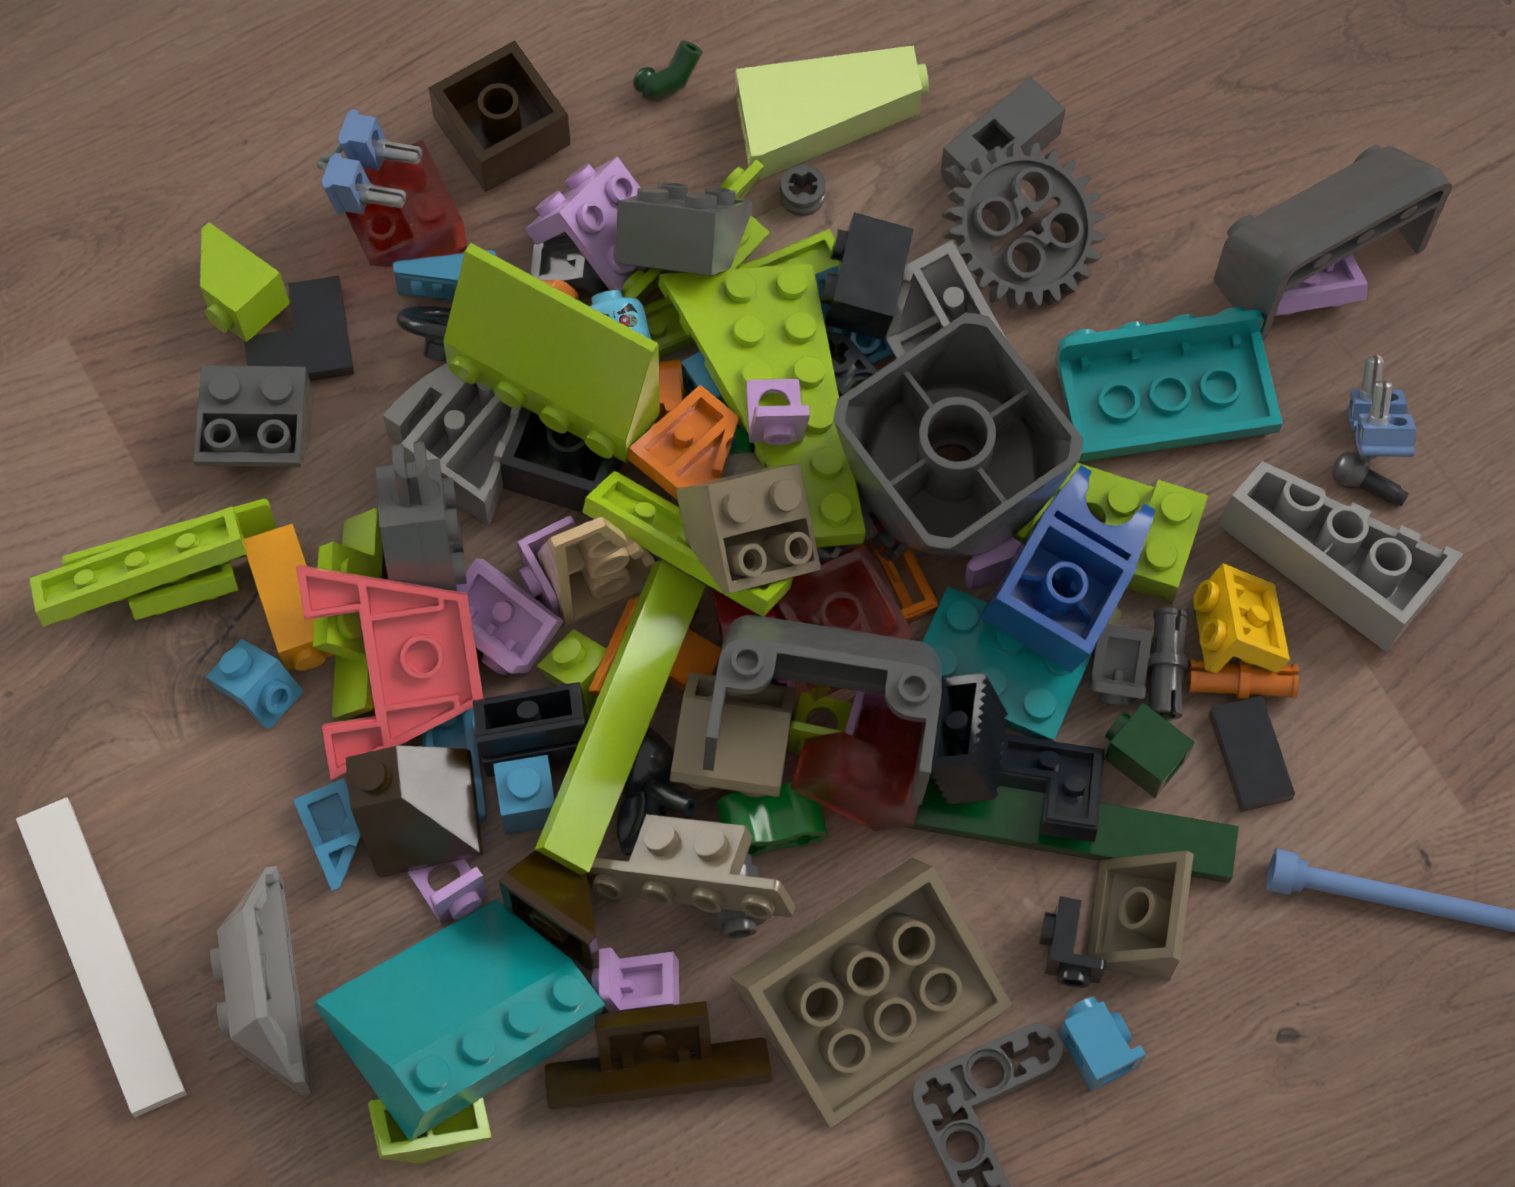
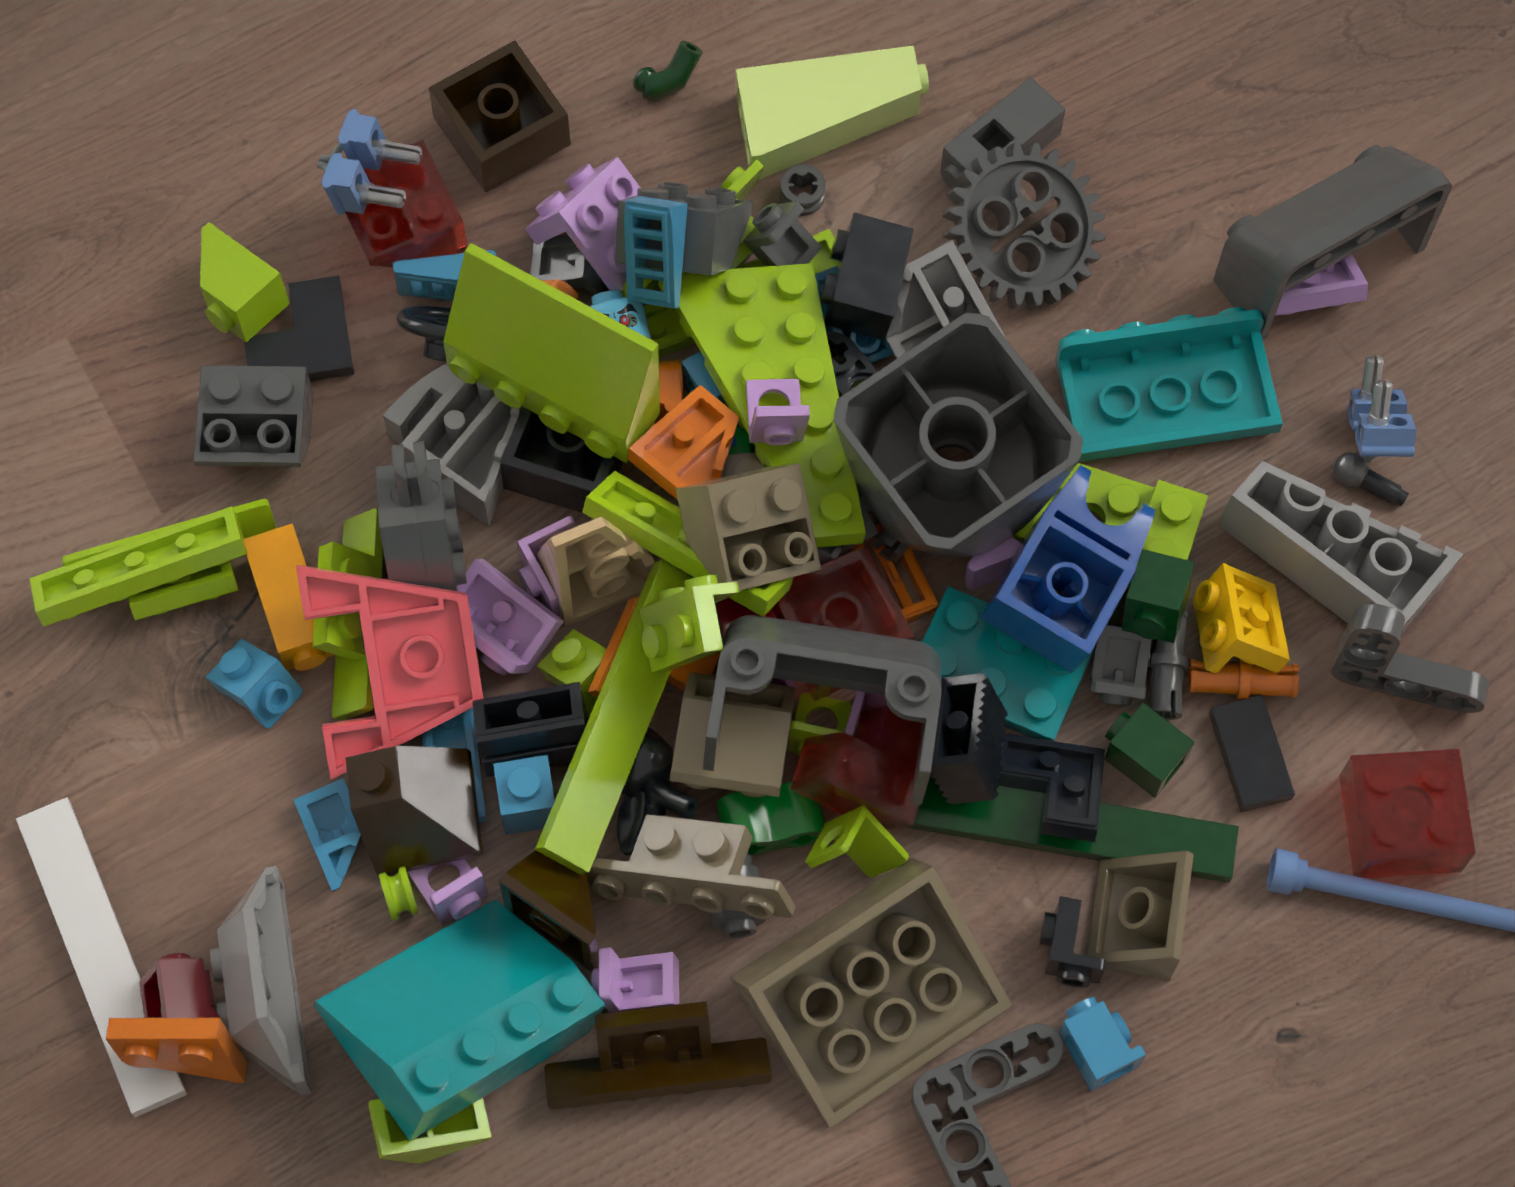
none -> orange wing [106,1018,248,1083]
none -> dark red window [139,953,220,1018]
none -> lime bush [378,866,419,921]
none -> dark azure slope [624,196,688,308]
none -> lime bracket [640,575,740,673]
none -> dark grey bracket [743,201,822,266]
none -> lime bracket [805,805,909,878]
none -> dark green brick [1122,549,1195,643]
none -> dark grey beam [1331,604,1489,713]
none -> clear red brick [1339,749,1476,878]

